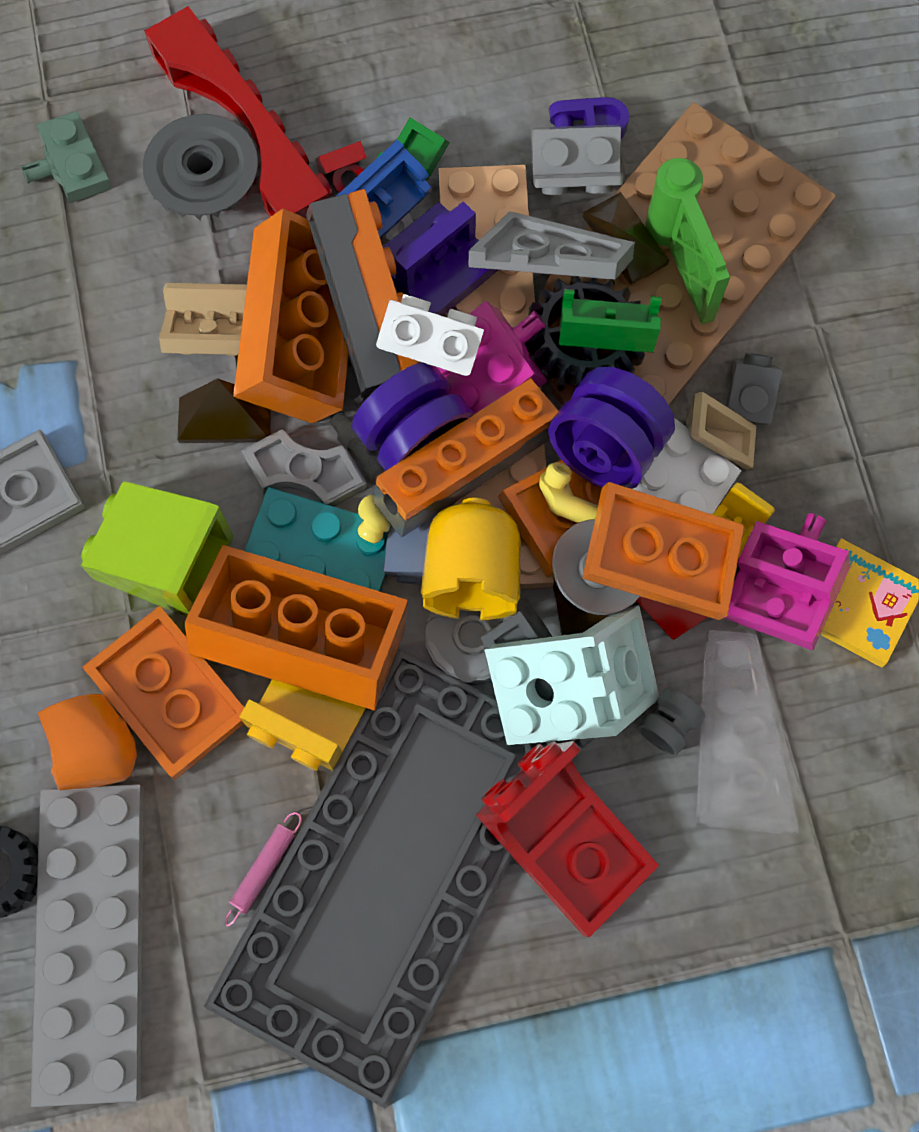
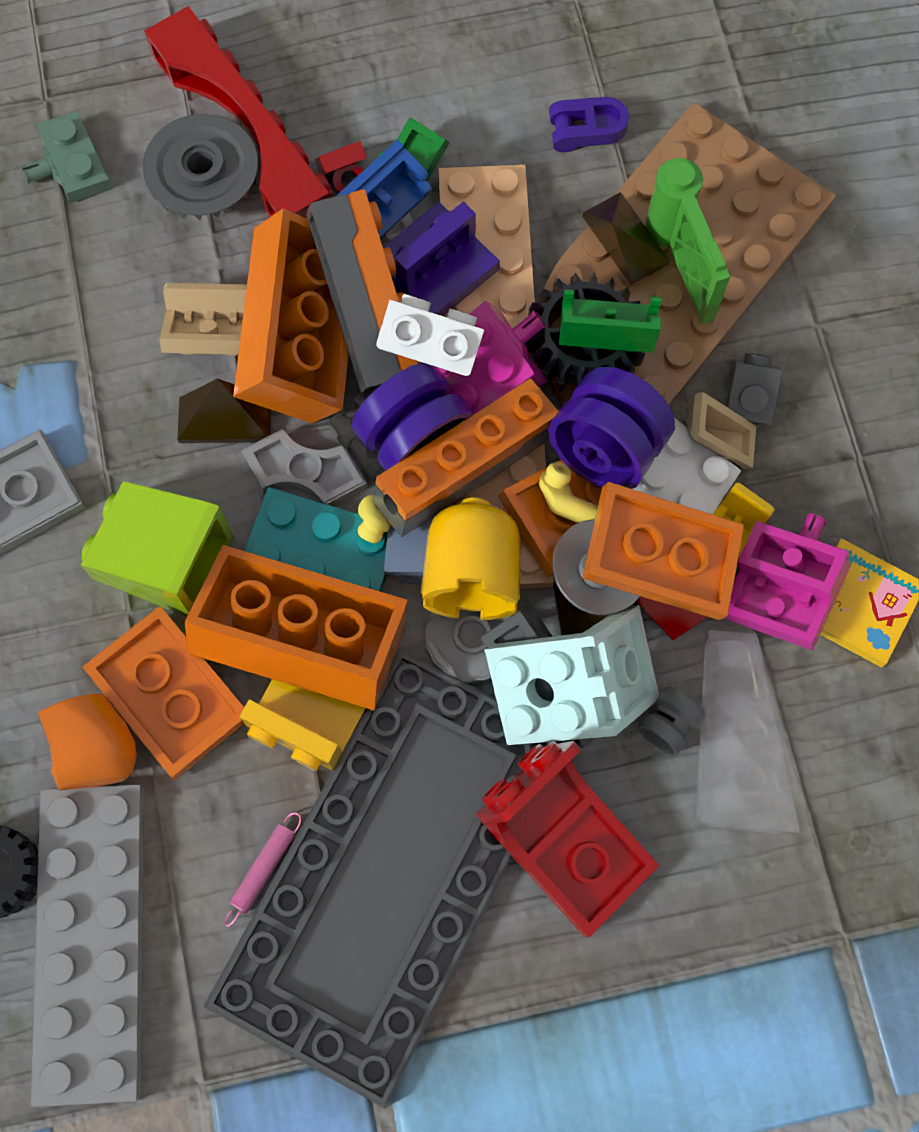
light grey wing [469,211,635,280] -> none
light grey bracket [531,125,623,195] -> none

